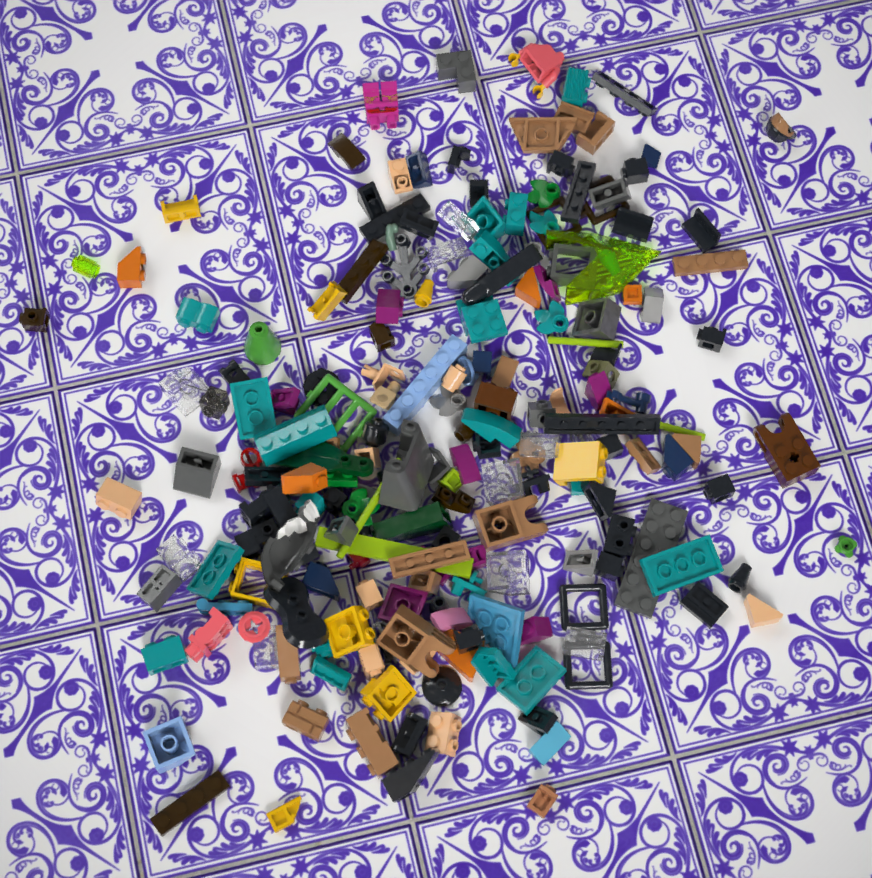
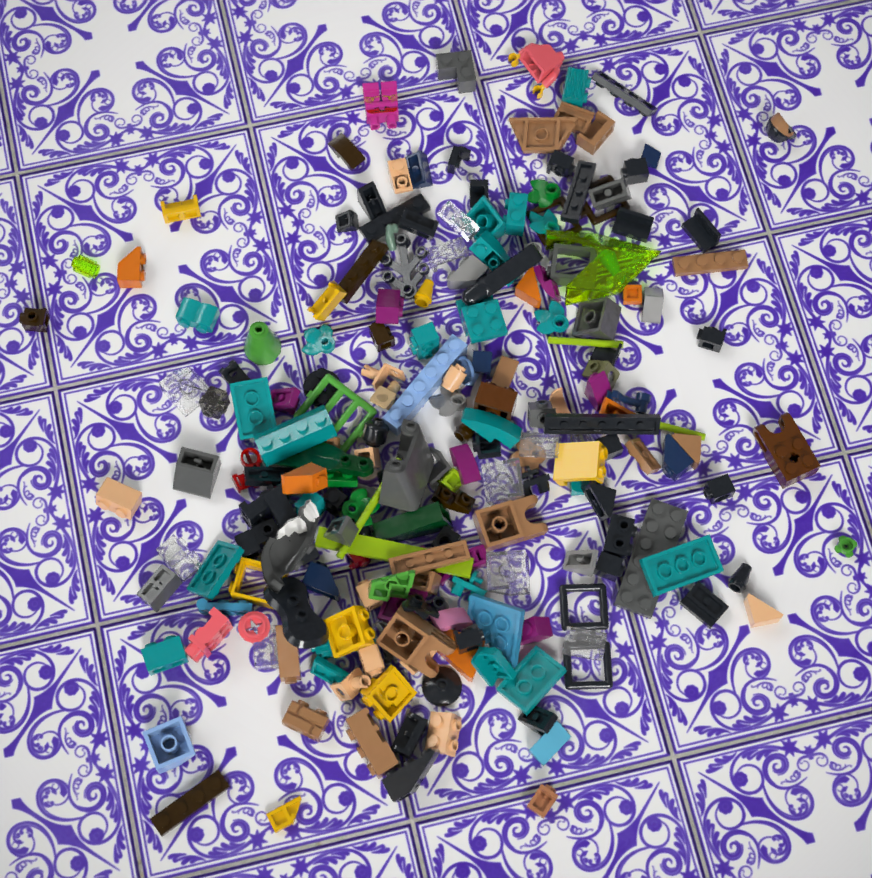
none -> teal plate [302,324,336,356]
none -> light nougat bracket [330,667,371,701]
none -> black slope [335,210,359,233]
none -> bright green slope [368,570,415,601]
none -> black plate [401,594,439,620]
none -> teal brick [409,322,440,360]

